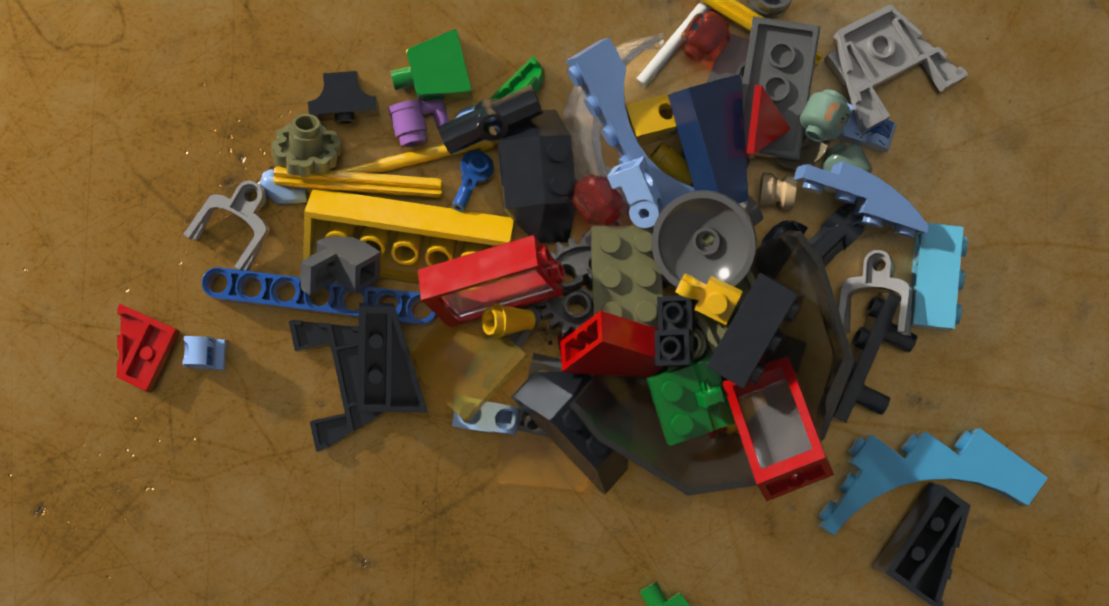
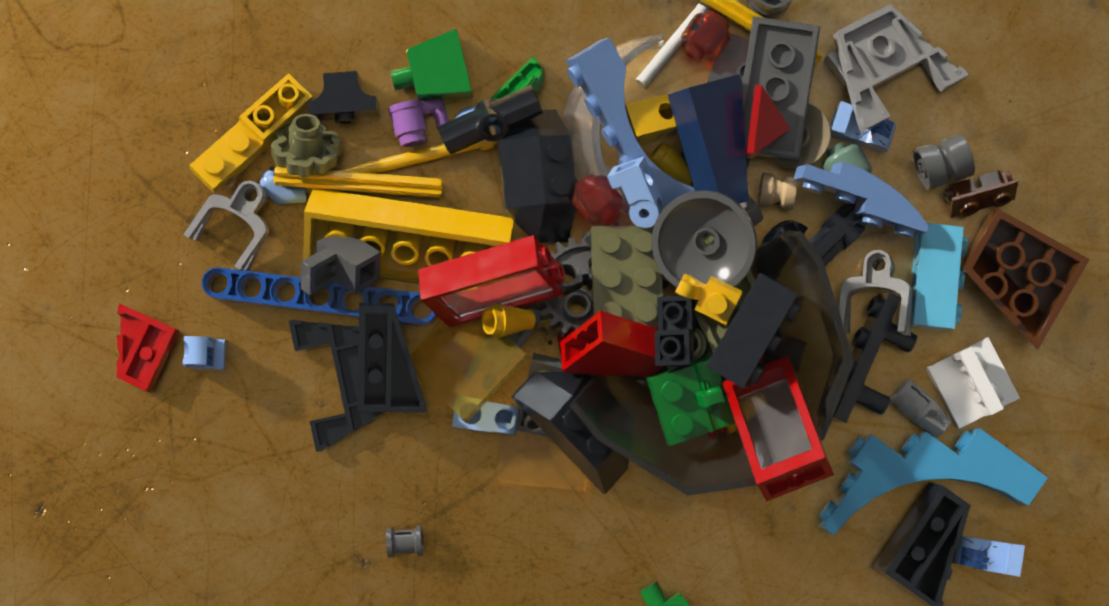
blue plate [452,150,494,212] -> none
sand green head [800,89,851,143] -> none
none -> yellow slope [189,73,312,193]
none -> dark grey bush [386,525,424,558]
none -> light grey hinge [890,378,951,438]
none -> dark grey wheel [913,134,975,190]
none -> white bracket [925,337,1020,429]
none -> reddish brown hinge [943,169,1018,218]
none -> light blue leg [953,536,1025,577]
none -> reddish brown wedge [963,209,1090,350]

